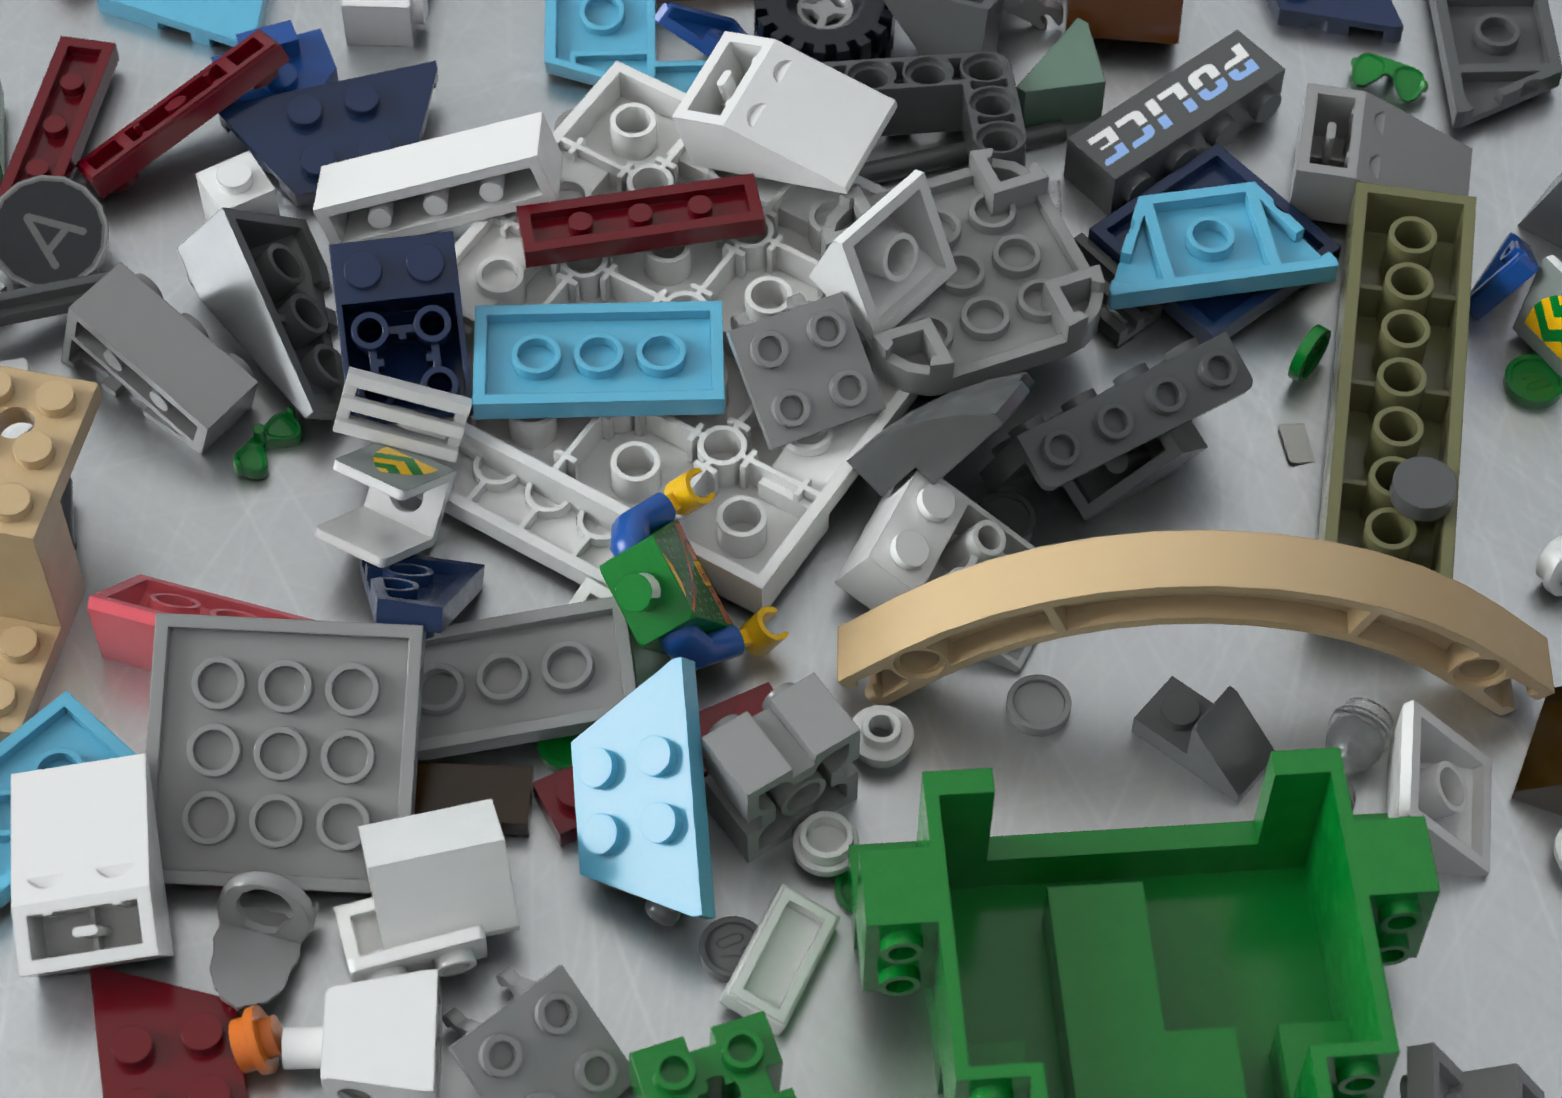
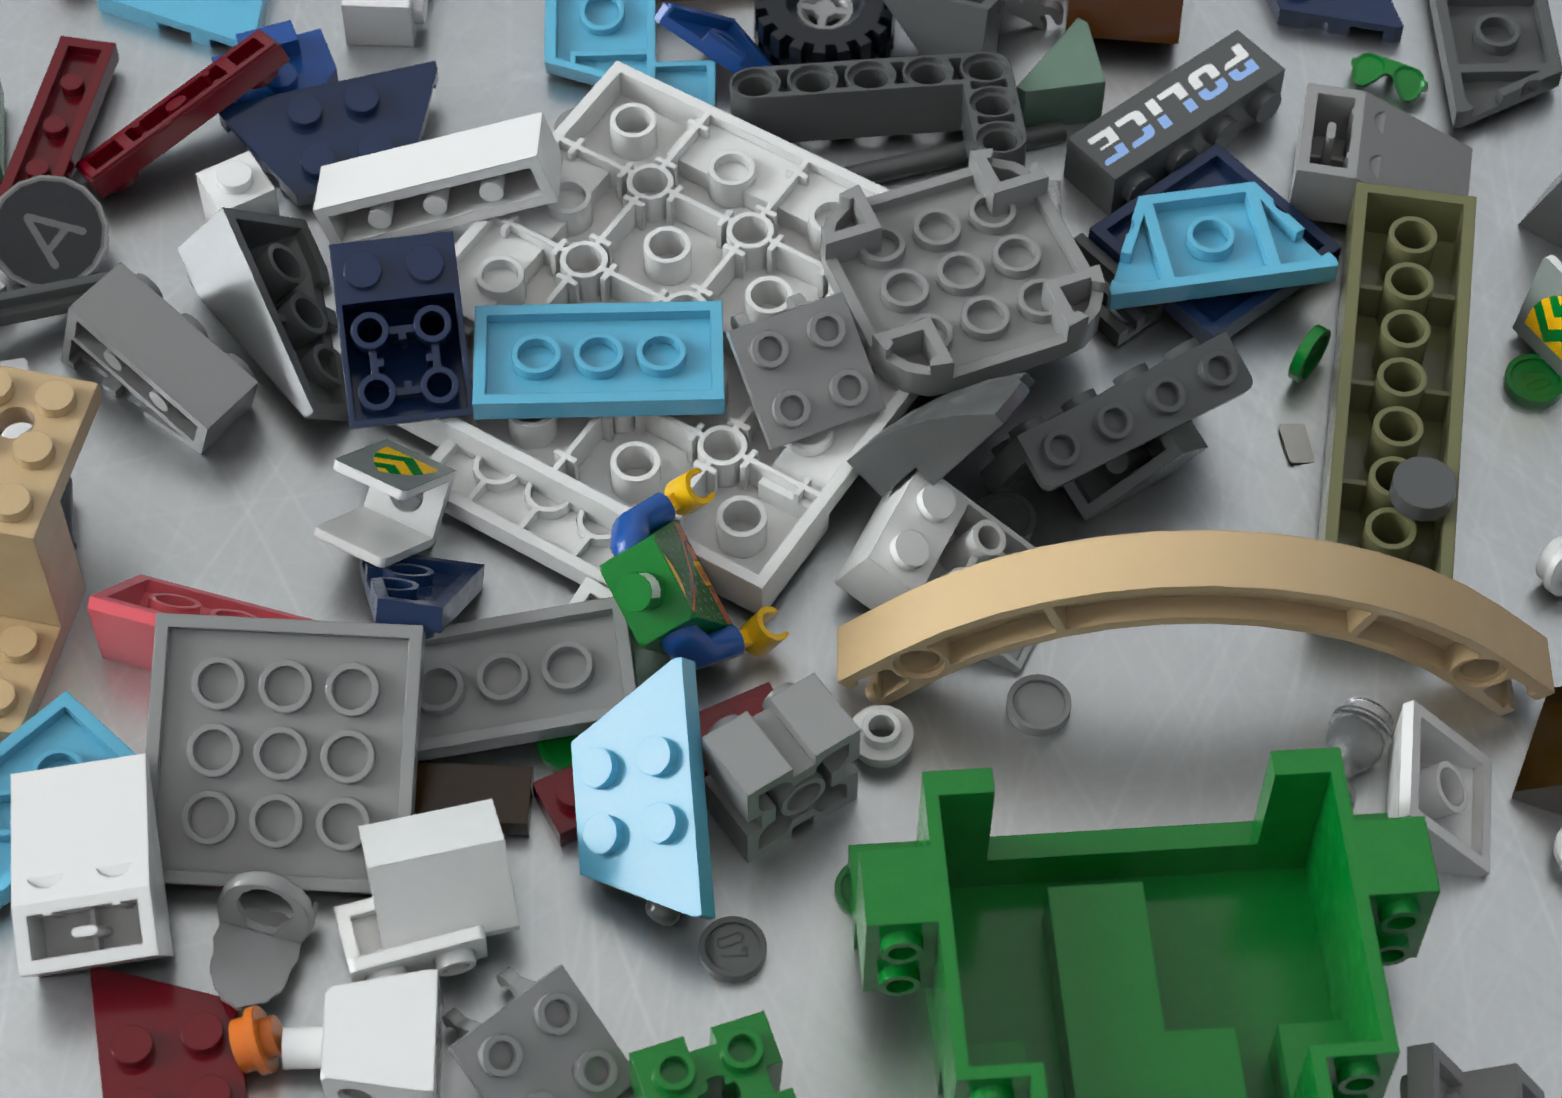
green piece [233,407,303,480] -> none
white tile [333,366,472,463] -> none
dark red plate [516,173,765,268] -> none
white slope [672,31,898,194] -> none
white tile [718,883,841,1036] -> none
white plate [793,811,860,877] -> none
white slope [808,170,958,340] -> none
dark grey slope [1131,676,1275,804] -> none
blue tile [1469,232,1539,321] -> none

